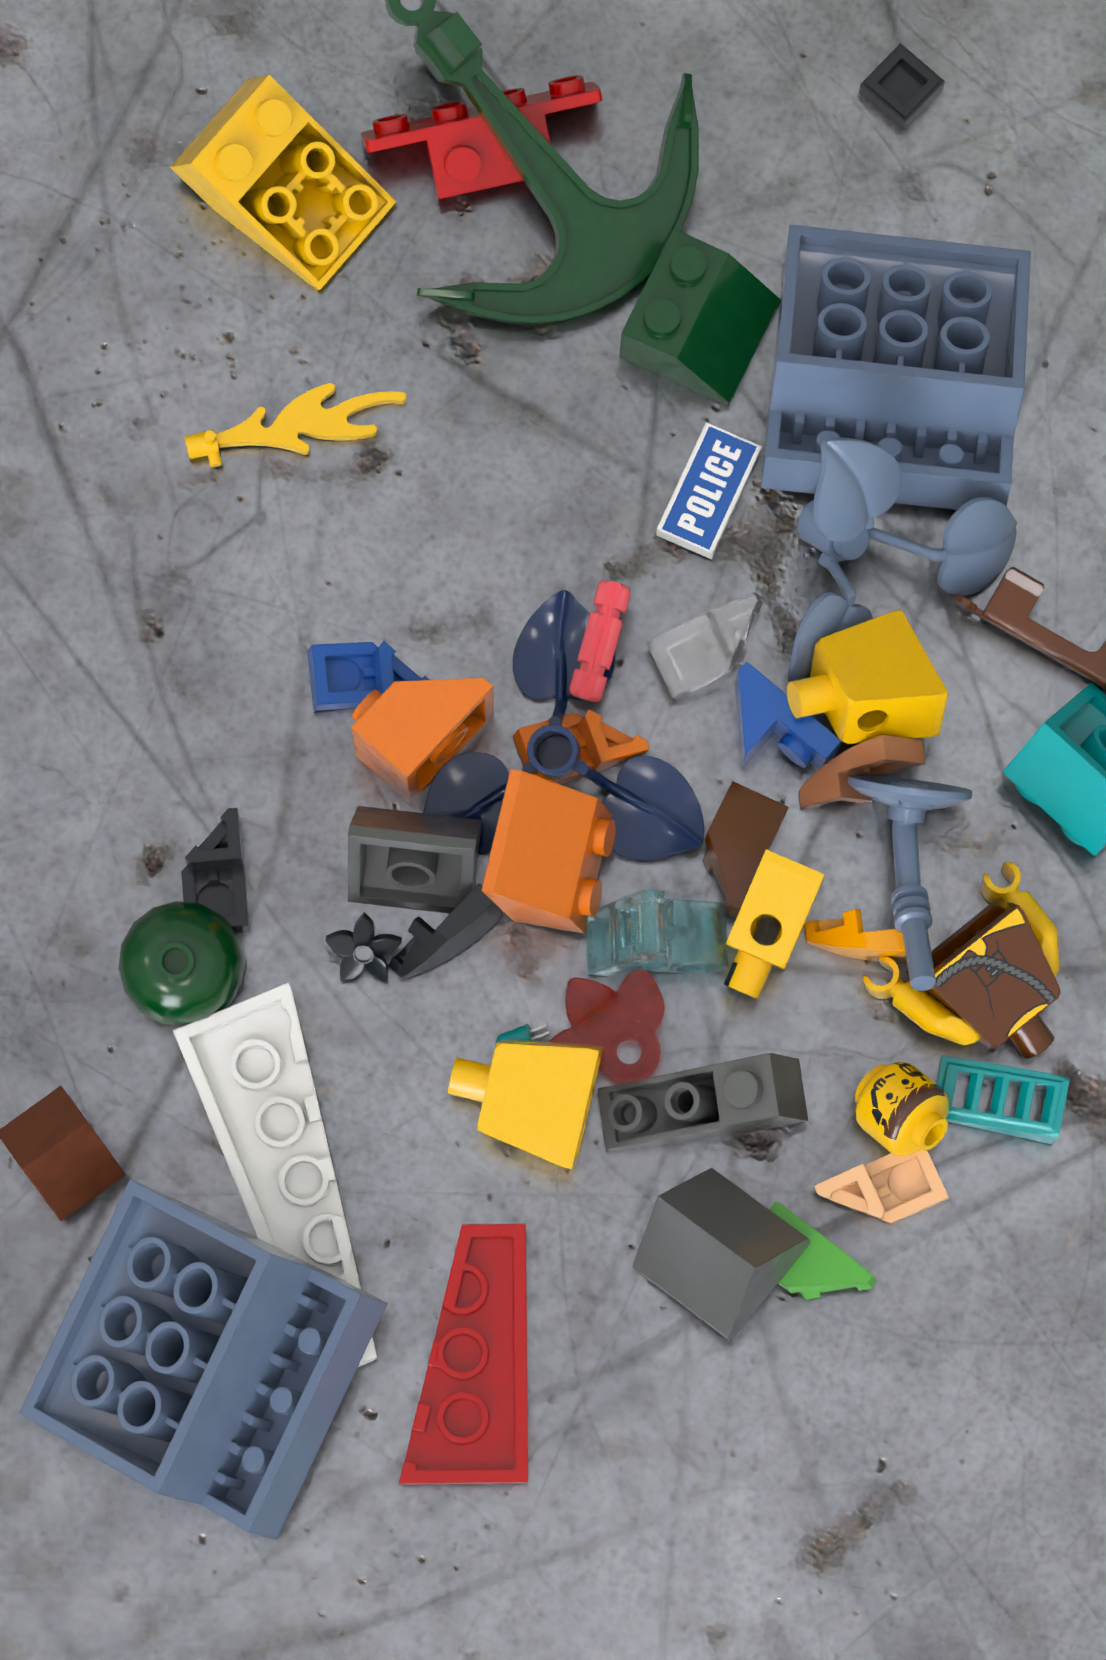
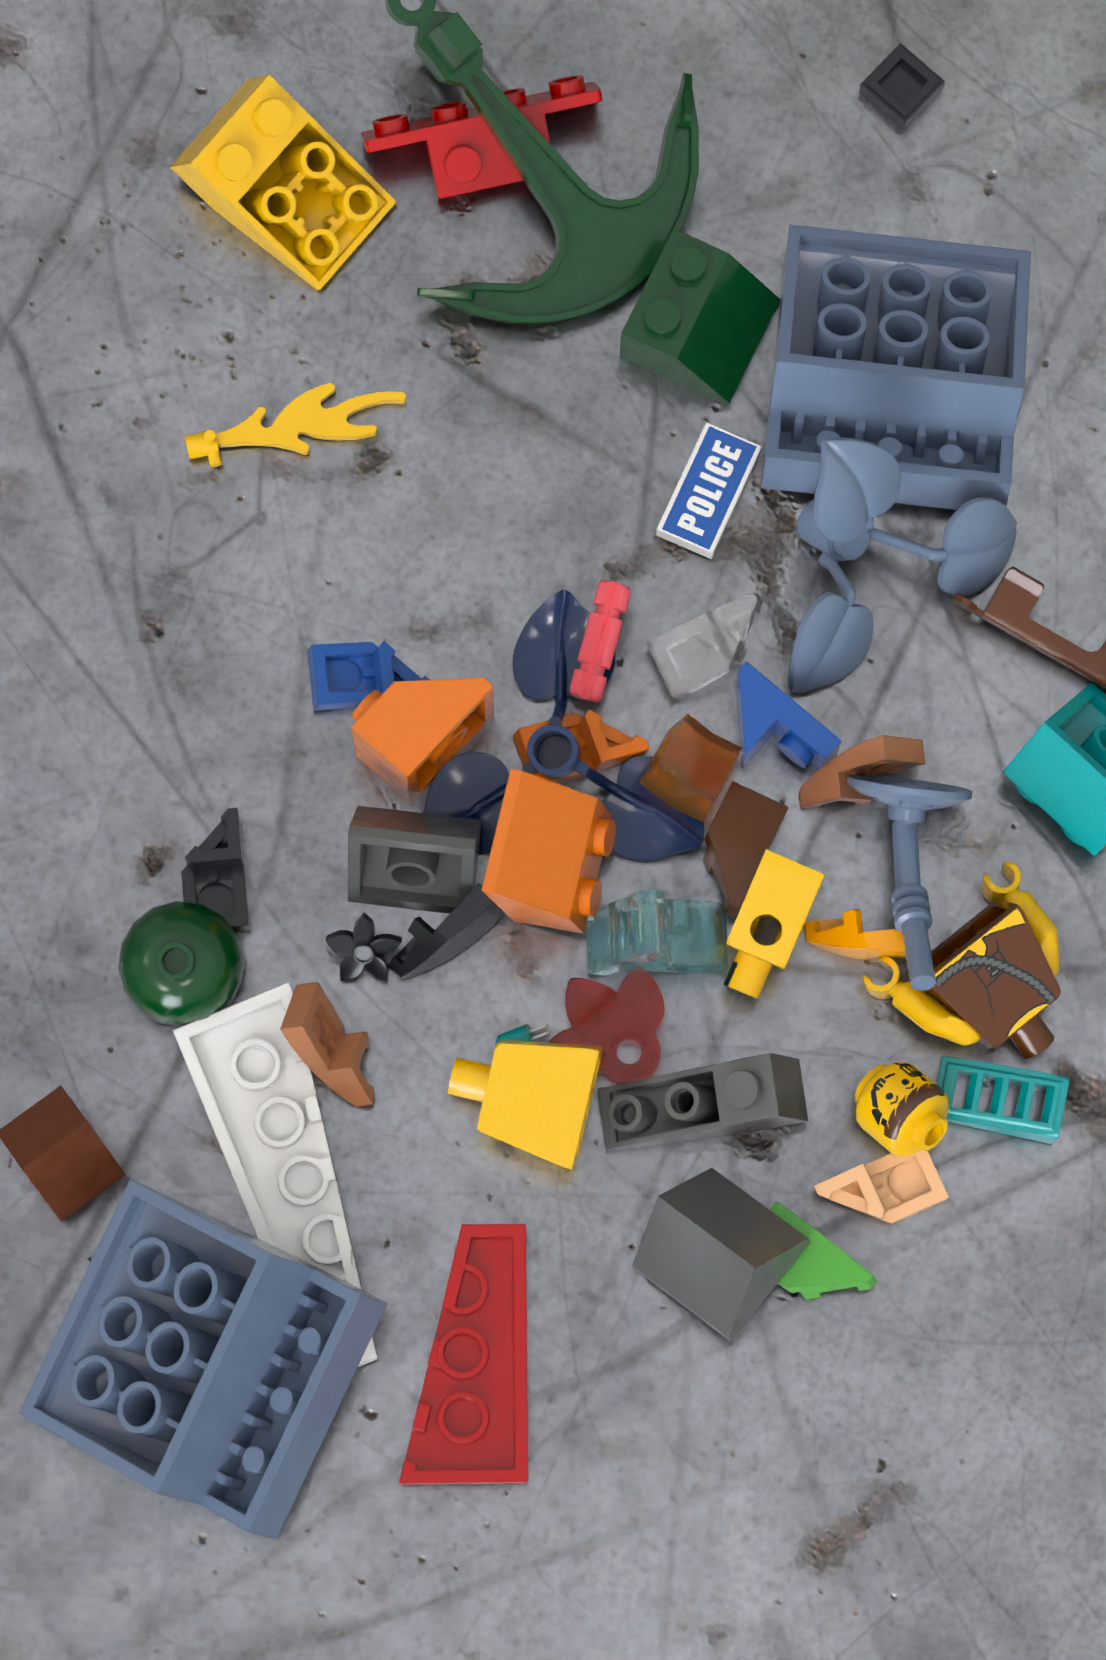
yellow torso [787,610,948,744] -> none
none -> nougat slope [280,982,375,1107]
none -> clear orange piece [639,714,742,823]

